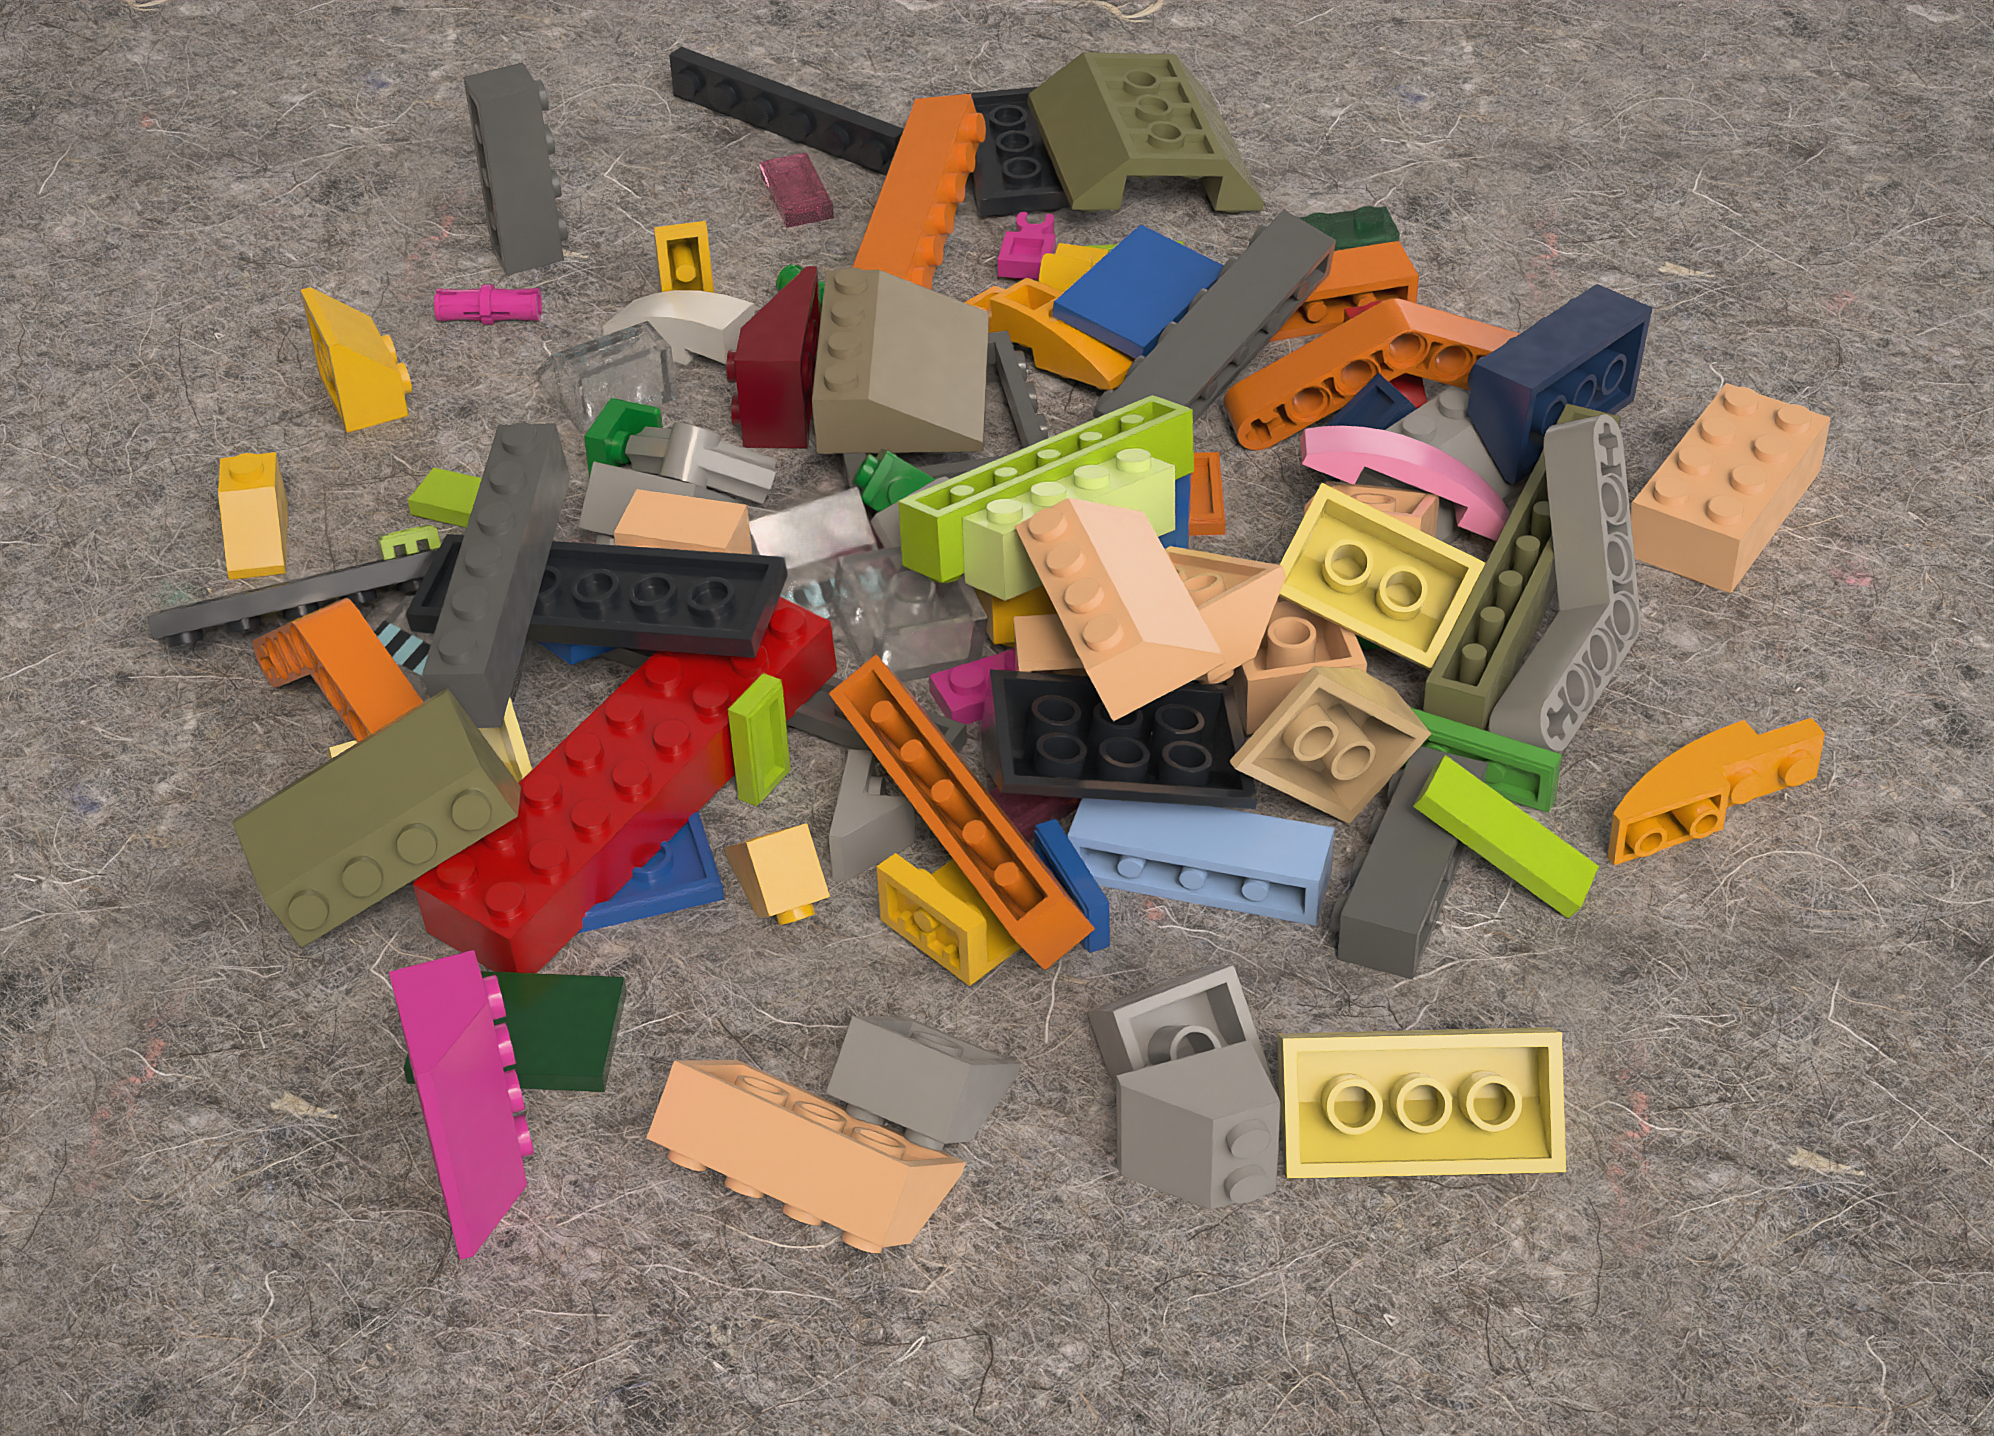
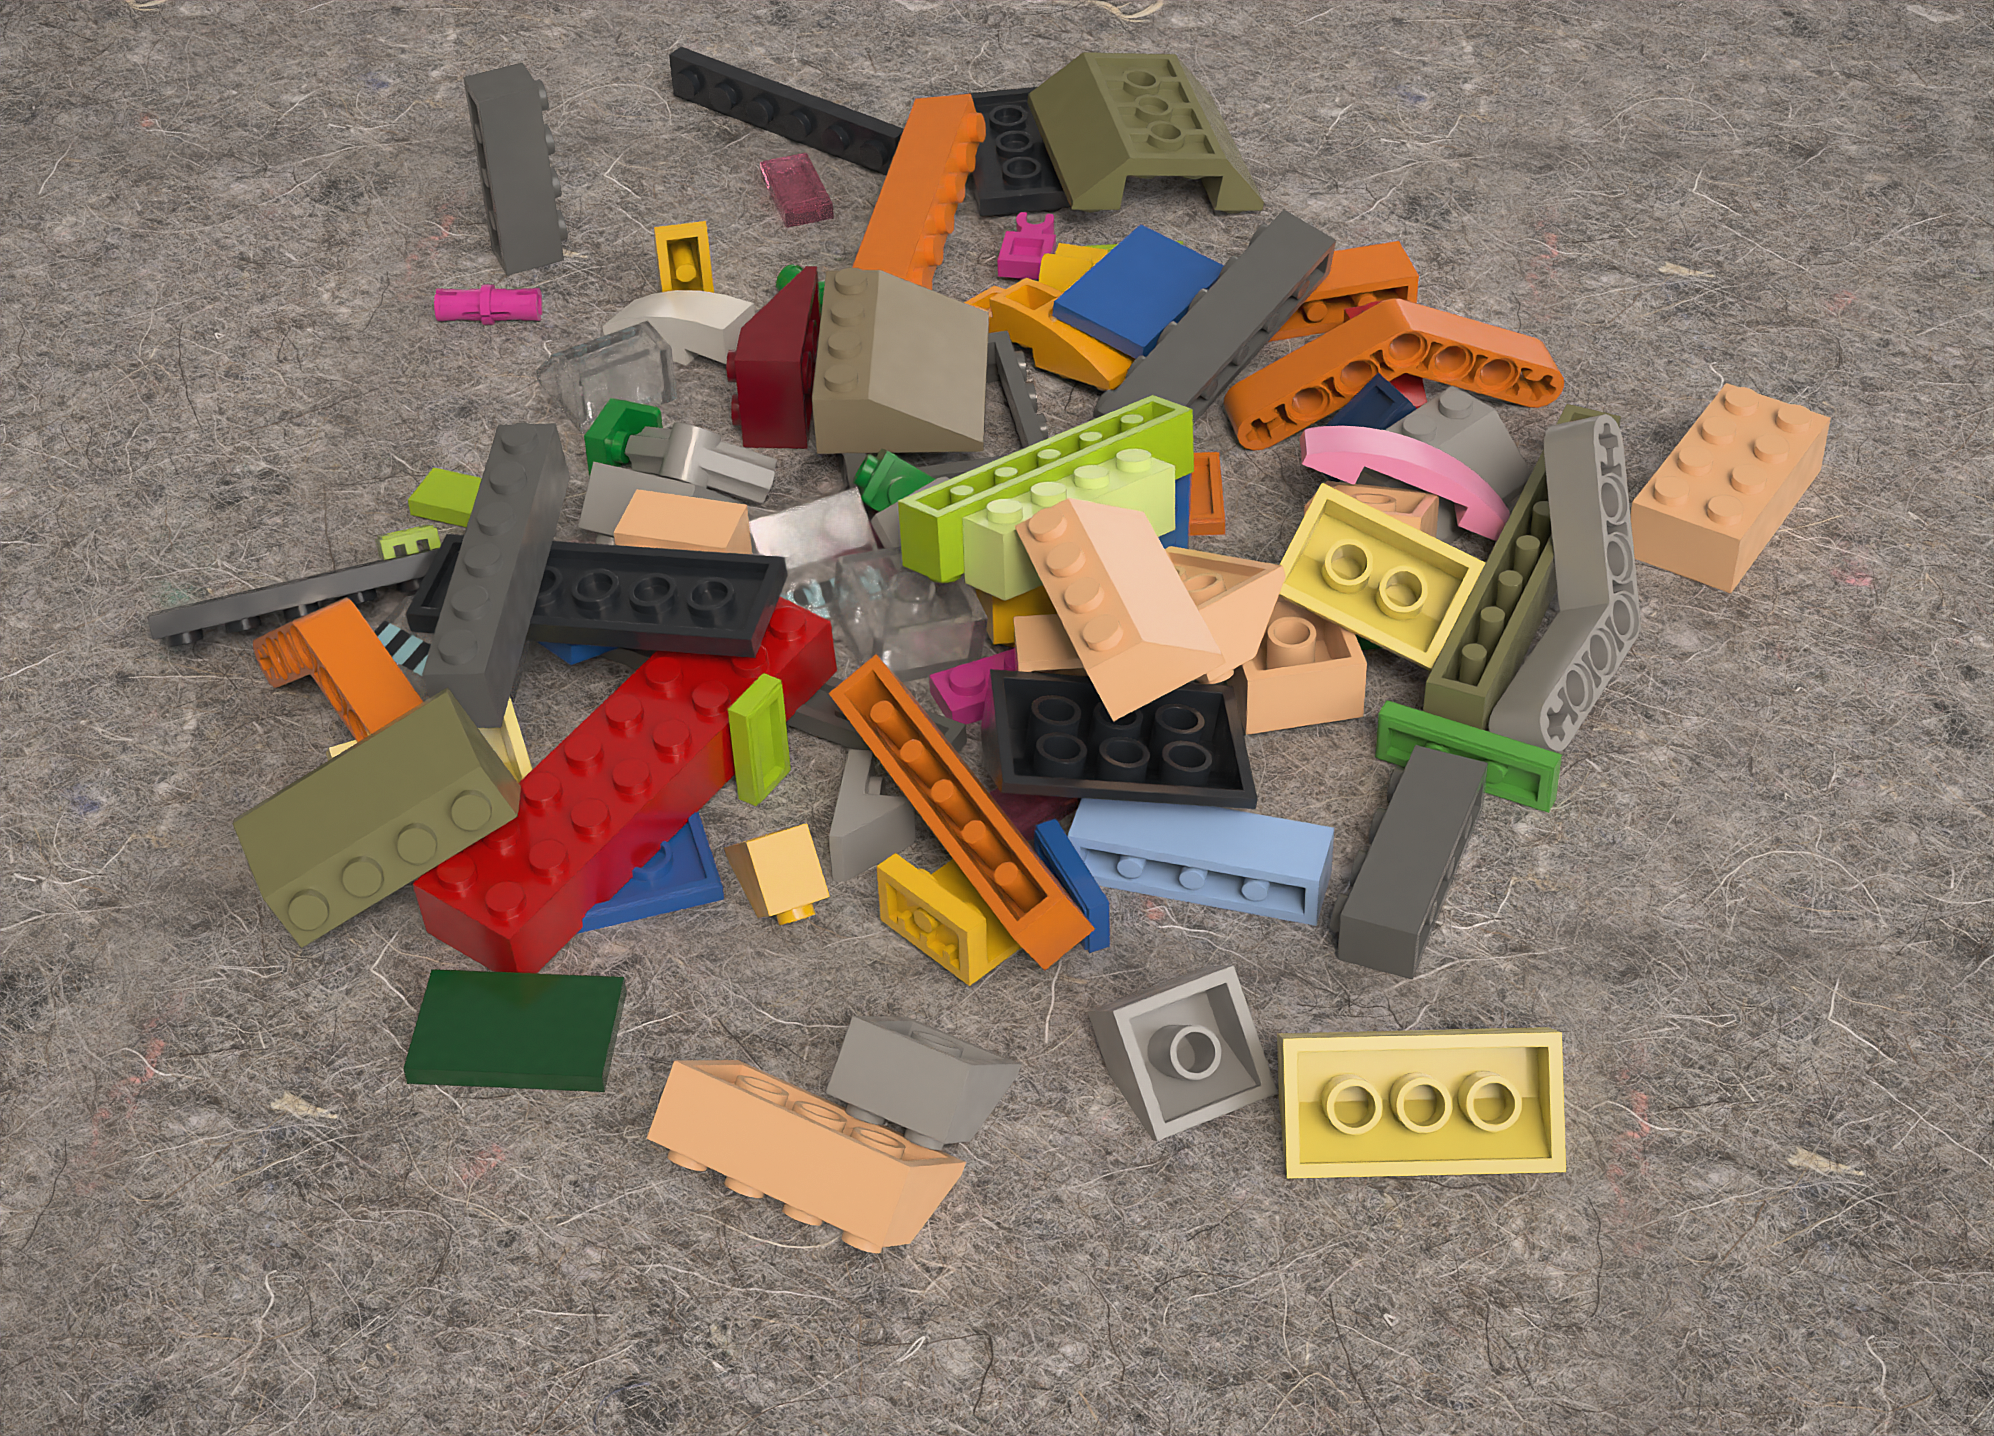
yellow slope [218,452,288,580] -> none
yellow slope [300,287,412,433] -> none
dark pink slope [389,950,534,1260] -> none
light grey slope [1116,1040,1281,1210] -> none
tan slope [1230,666,1432,824] -> none
clear green plate [1298,206,1400,251] -> none
lime tile [1413,755,1599,919] -> none
dark blue slope [1467,284,1653,485] -> none
light orange slope [1607,718,1825,865] -> none

